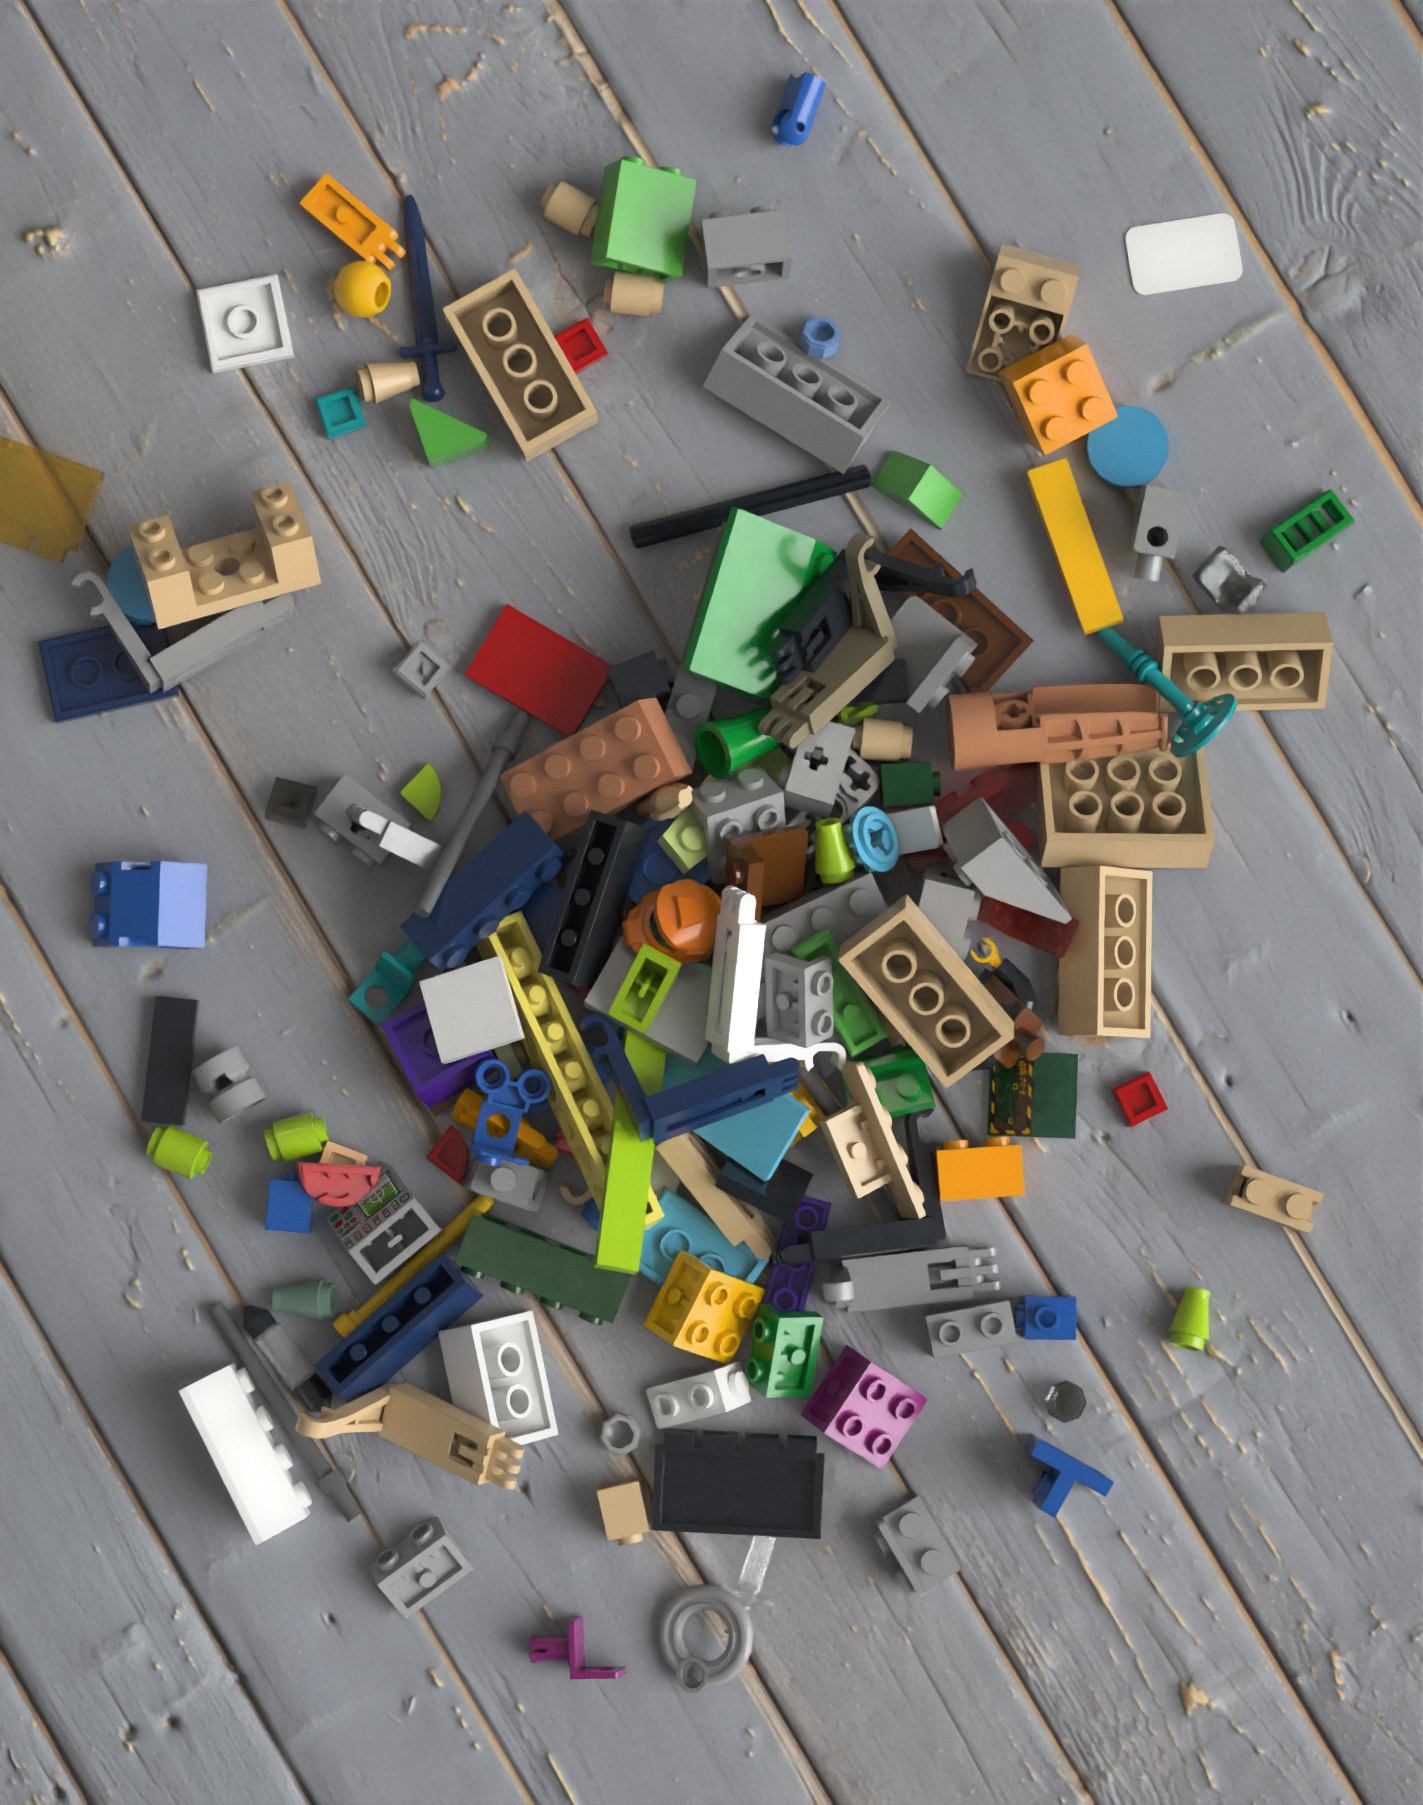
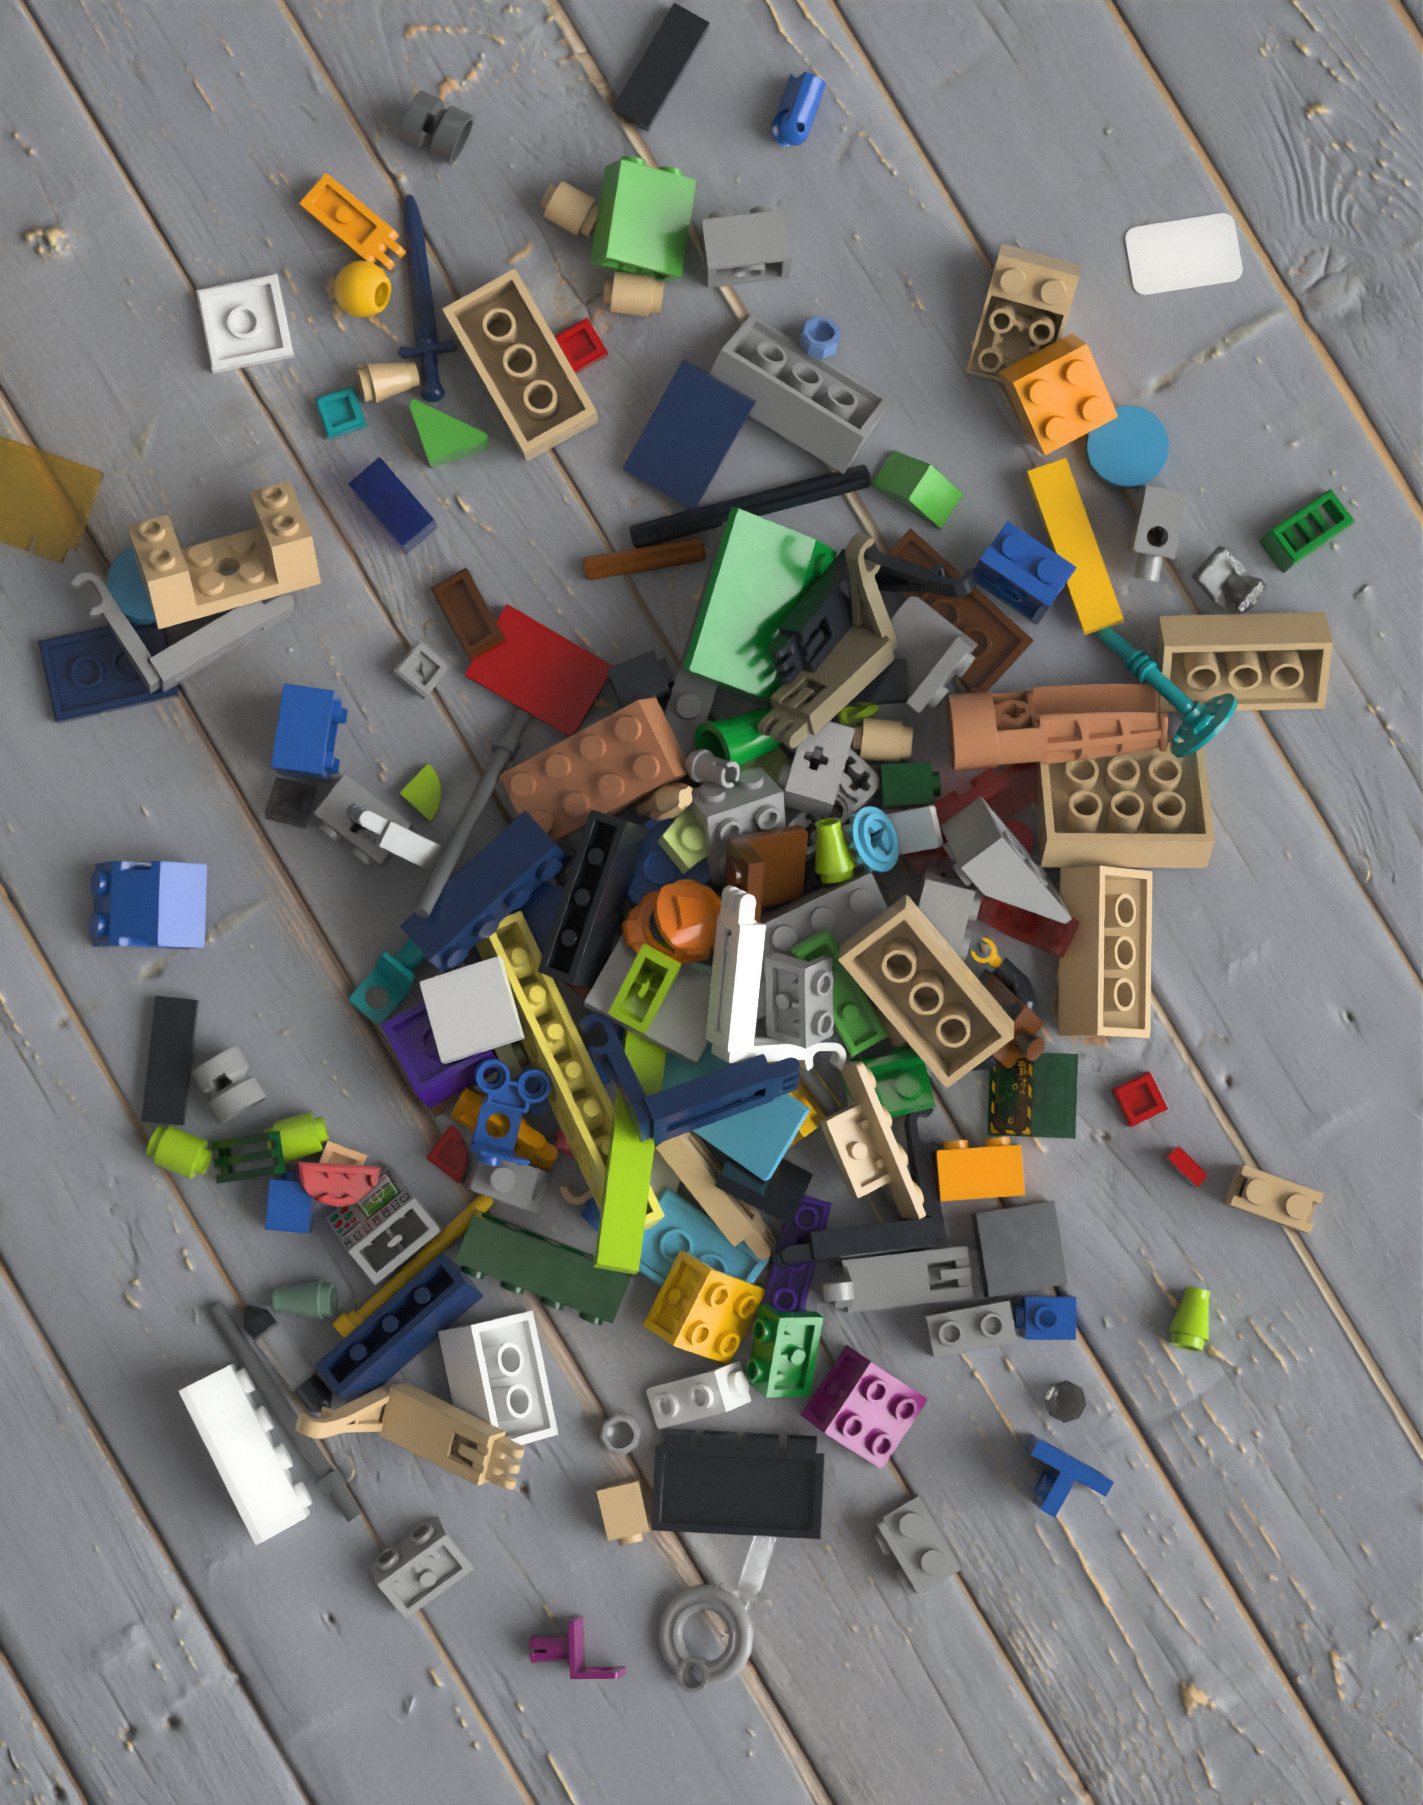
none -> dark green tile [211,1131,286,1184]
none -> blue container [271,683,348,783]
none -> clear blue brick [348,457,438,555]
none -> dark grey wheel [398,90,474,165]
none -> reddish brown tile [431,568,507,661]
none -> dark orange axle [583,538,706,580]
none -> black tile [613,3,710,132]
none -> dark blue tile [623,359,757,510]
none -> light grey pin [685,749,740,788]
none -> tile [971,1201,1068,1297]
none -> blue bracket [973,520,1077,625]
none -> red tile [1162,1147,1207,1187]

